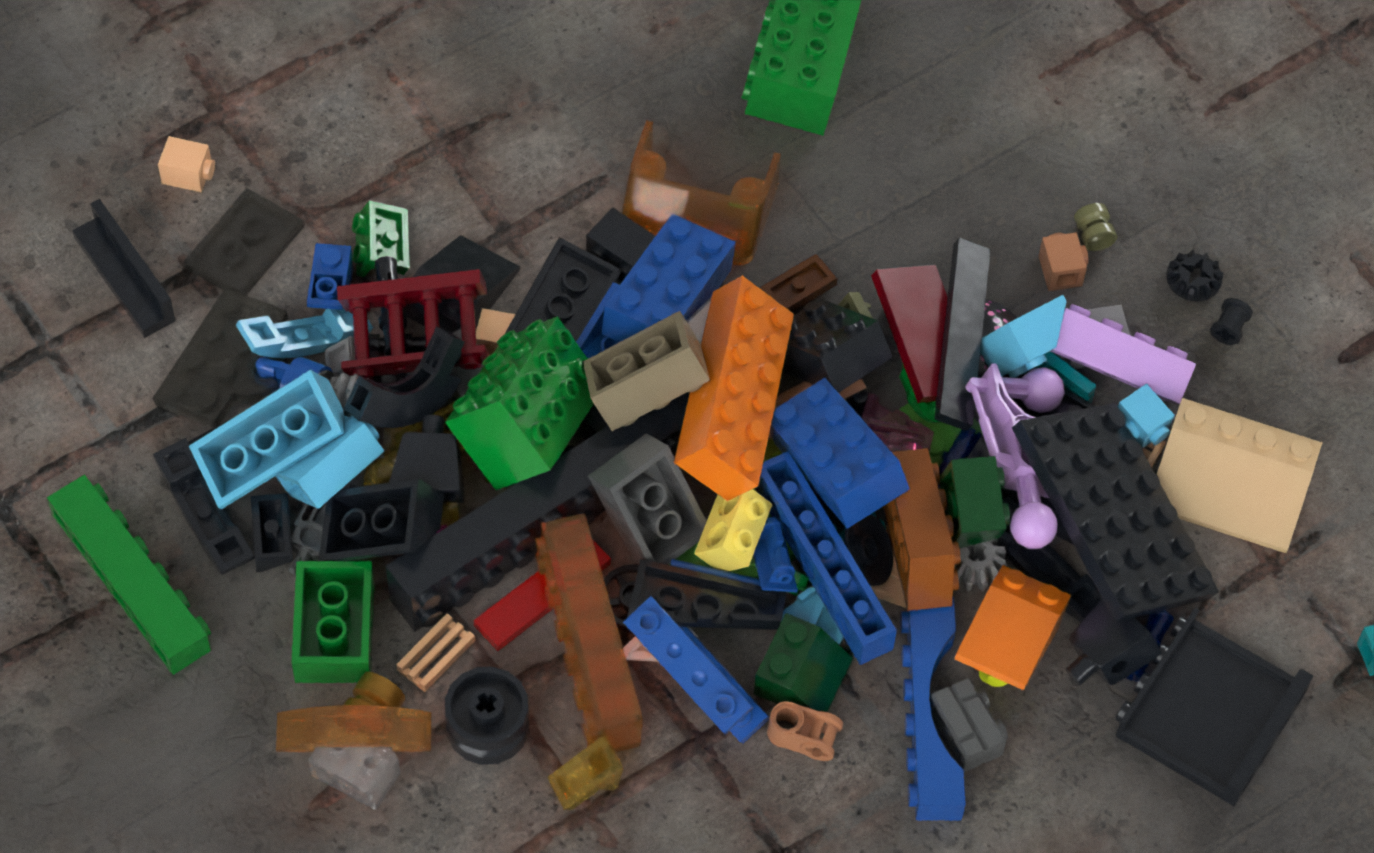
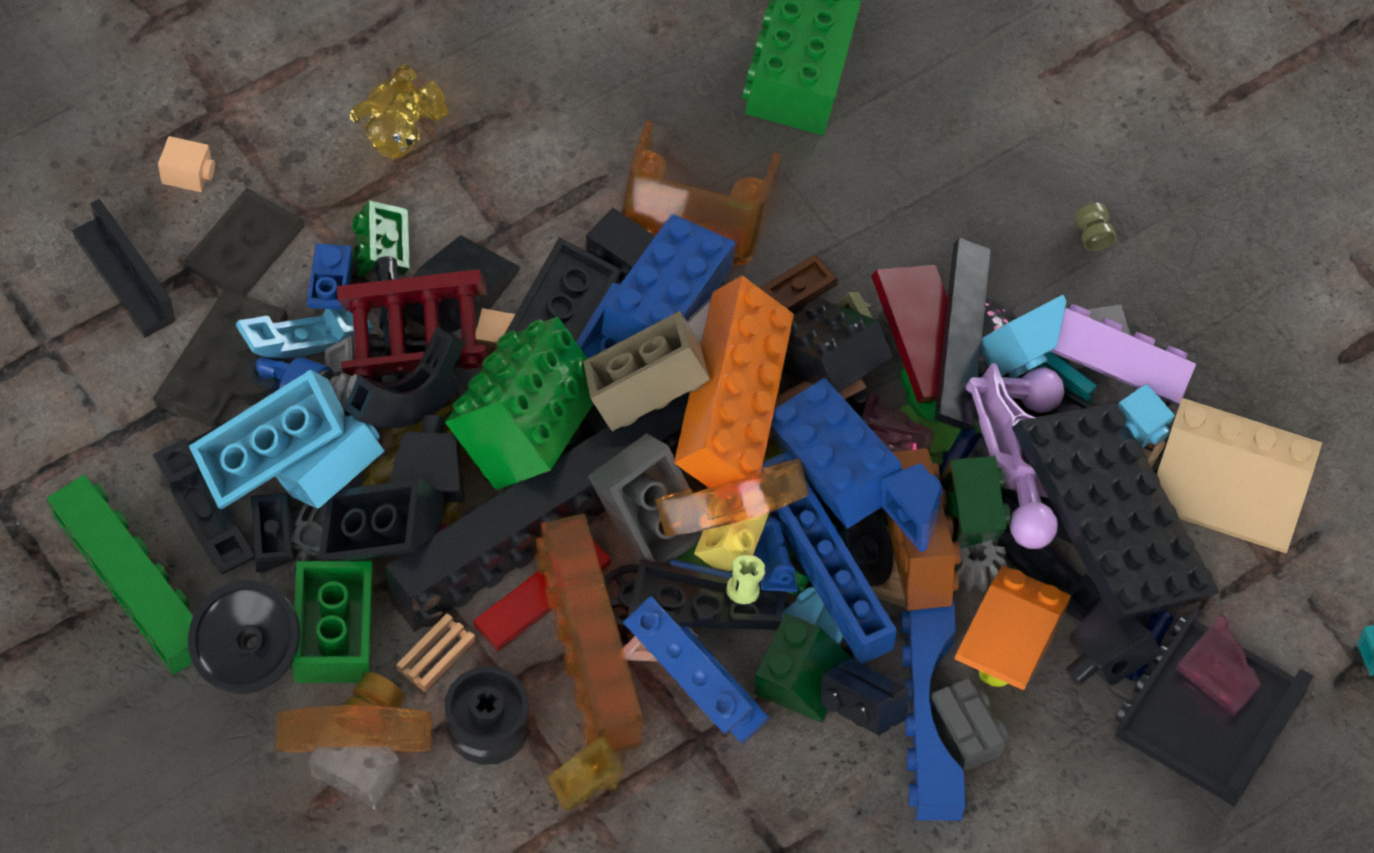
nougat piece [767,701,843,761] -> none
nougat brick [1039,232,1088,291] -> none
black gear [1166,250,1223,301] -> none
black bush [1210,298,1253,345] -> none
none -> black dish [188,580,300,694]
none -> clear yellow animal [350,64,448,159]
none -> clear orange slope [655,458,809,536]
none -> yellowish green bush [726,555,765,604]
none -> black brick [821,659,909,736]
none -> blue slope [881,463,942,552]
none -> clear pink wing [1176,614,1261,716]

